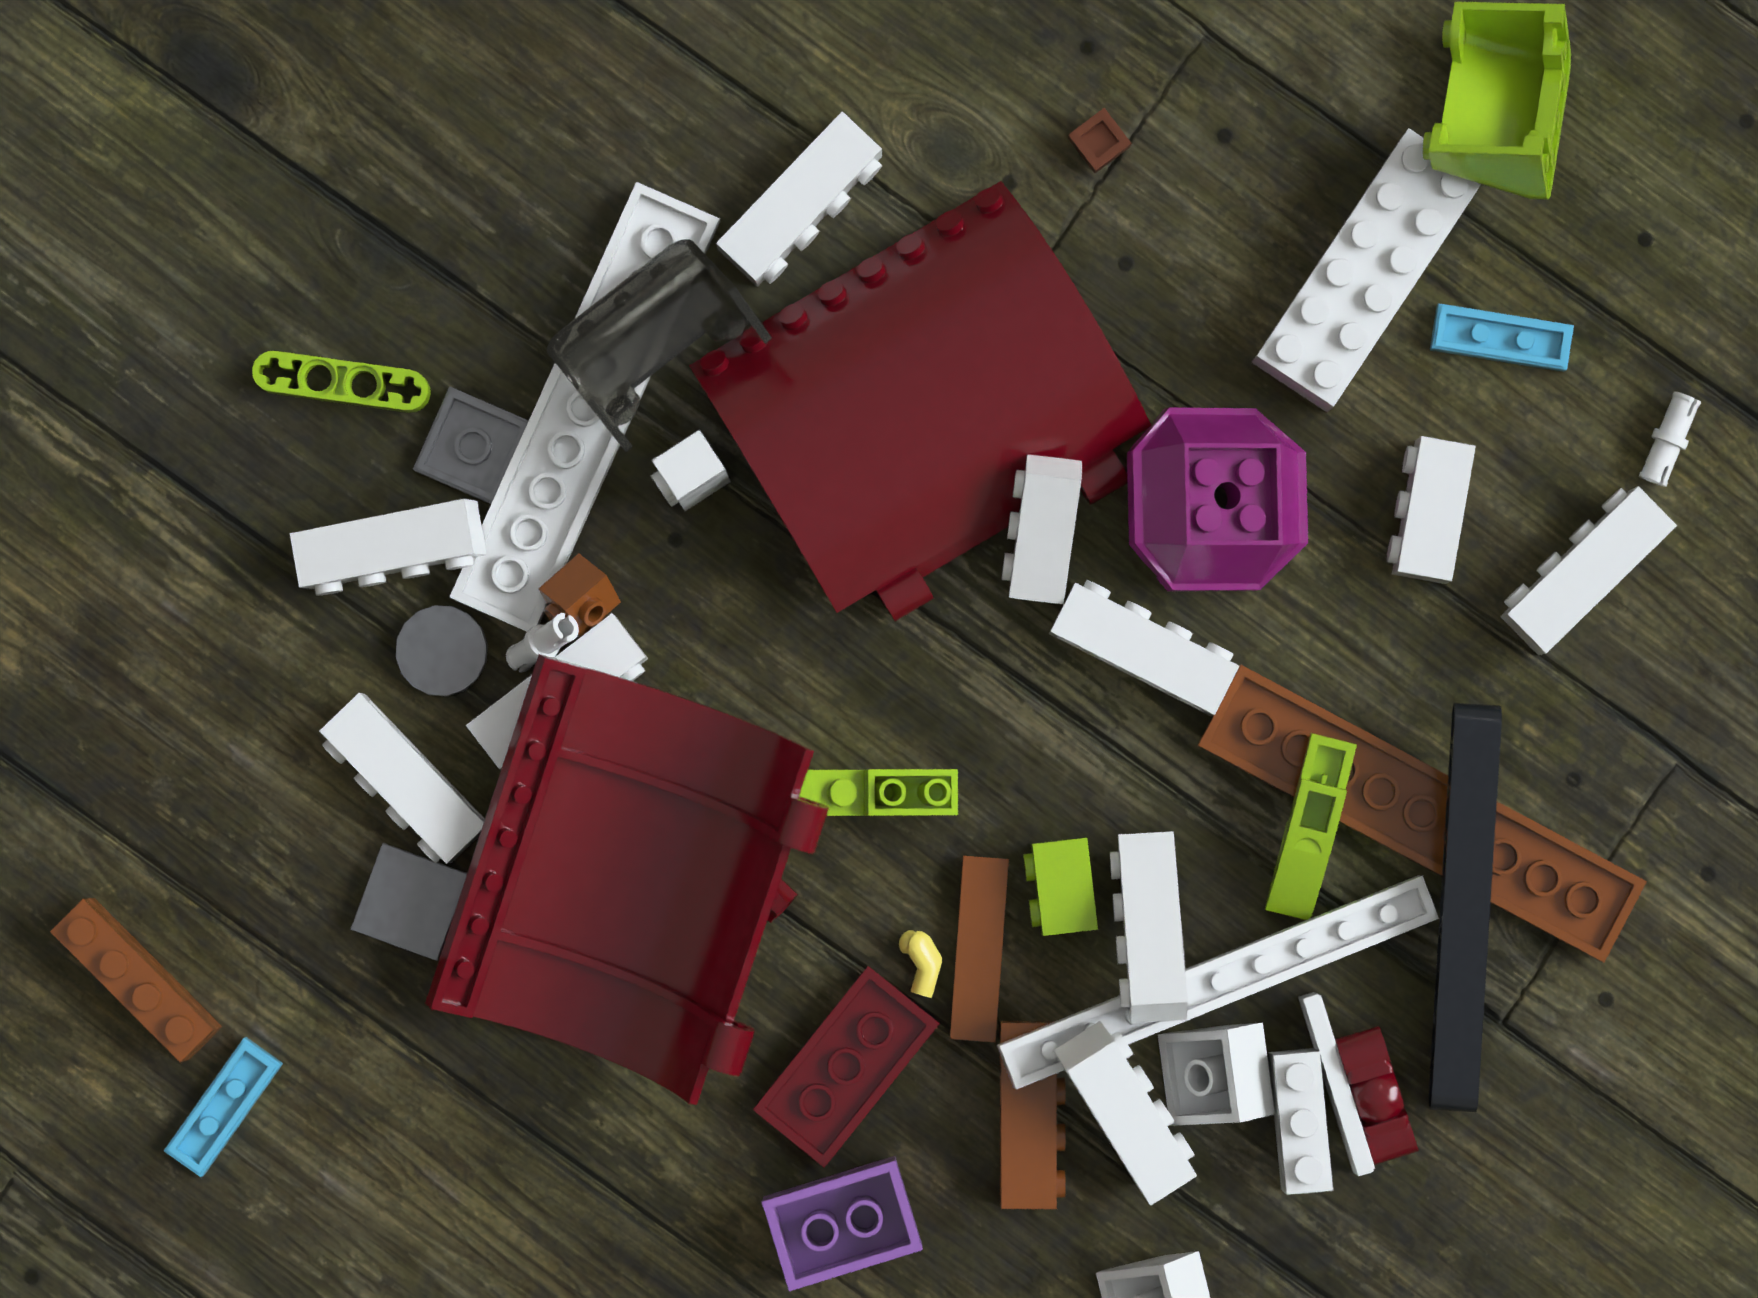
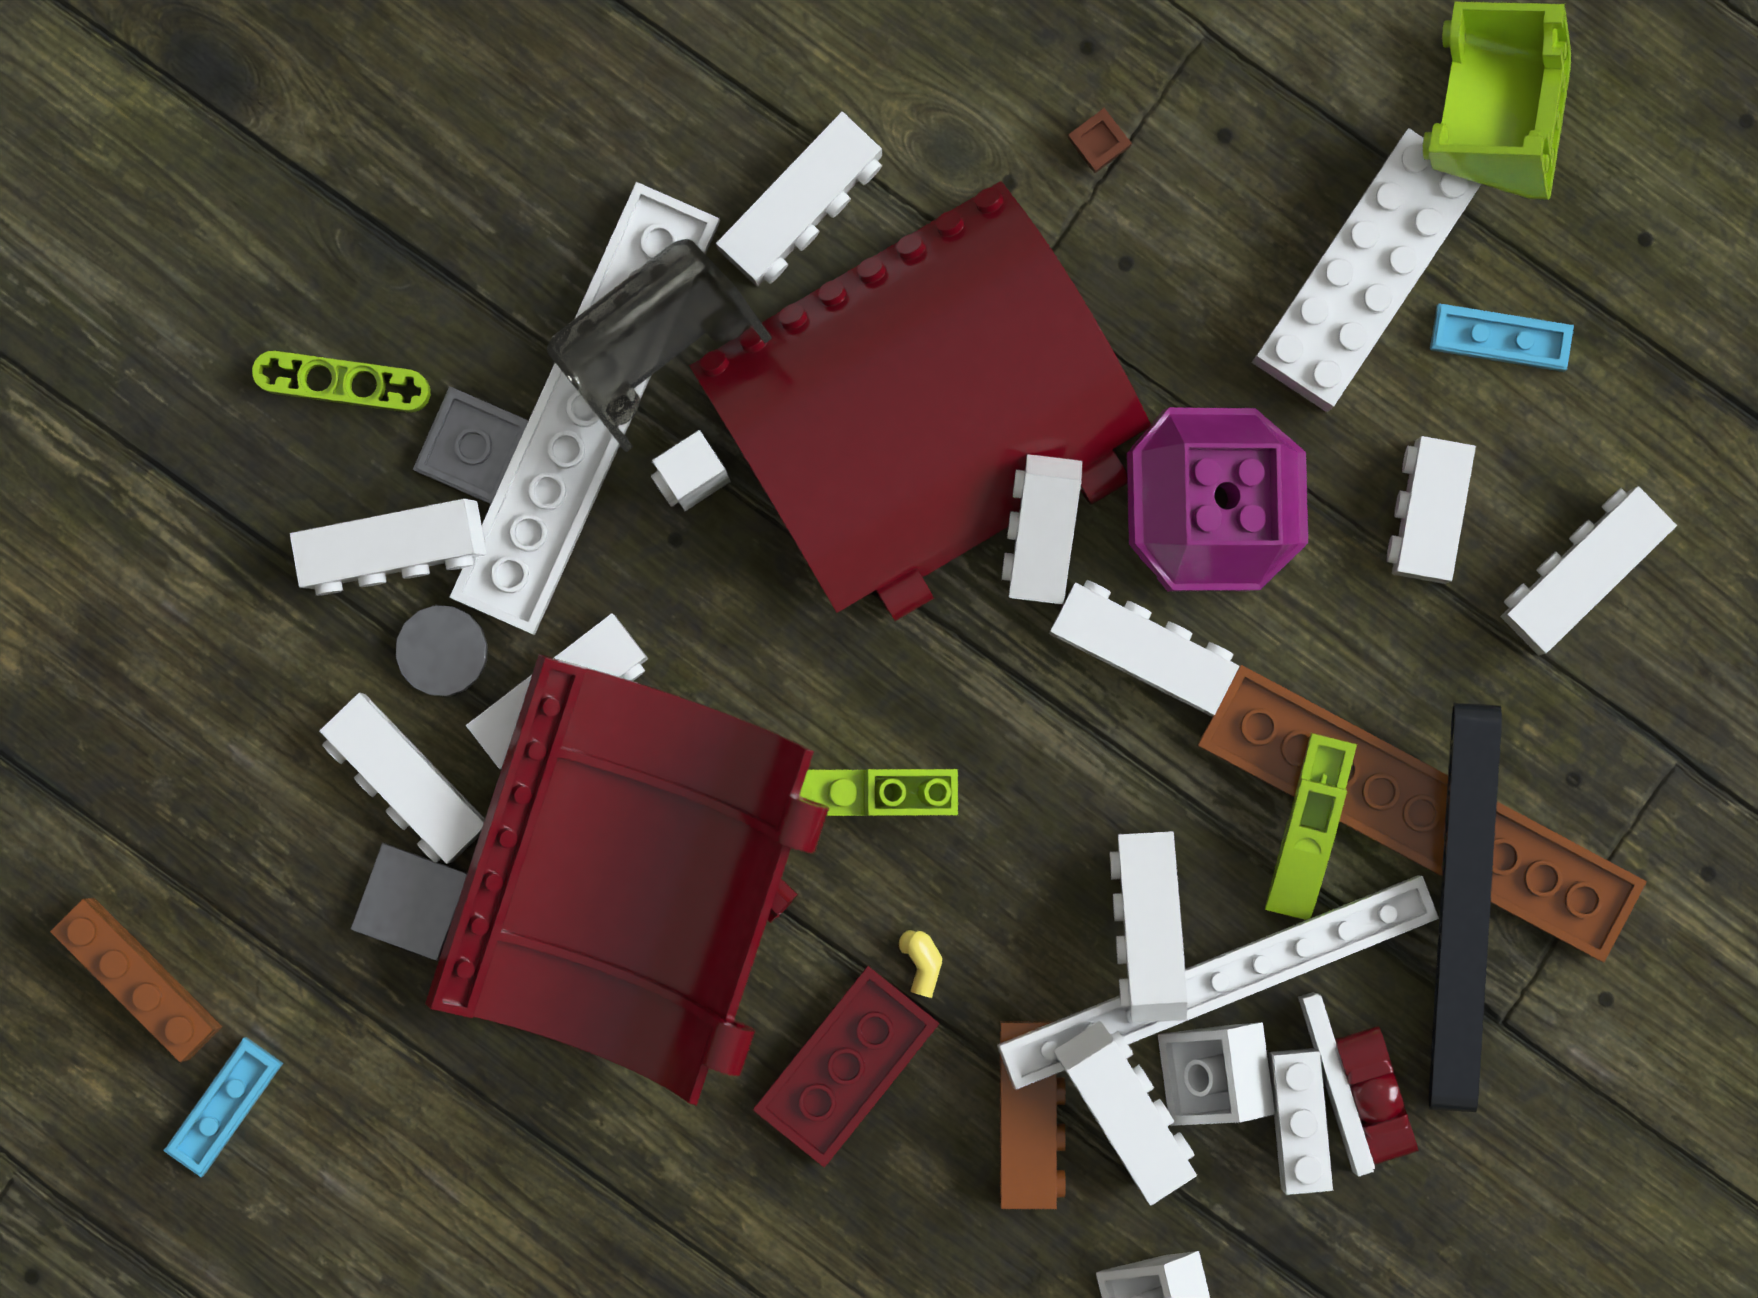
white pin [506,613,579,673] -> none
dark orange brick [538,553,621,637] -> none
medium lavender brick [762,1156,923,1291] -> none
dark orange tile [950,856,1009,1043] -> none
lime brick [1023,838,1098,936] -> none
white pin [1639,391,1701,487] -> none

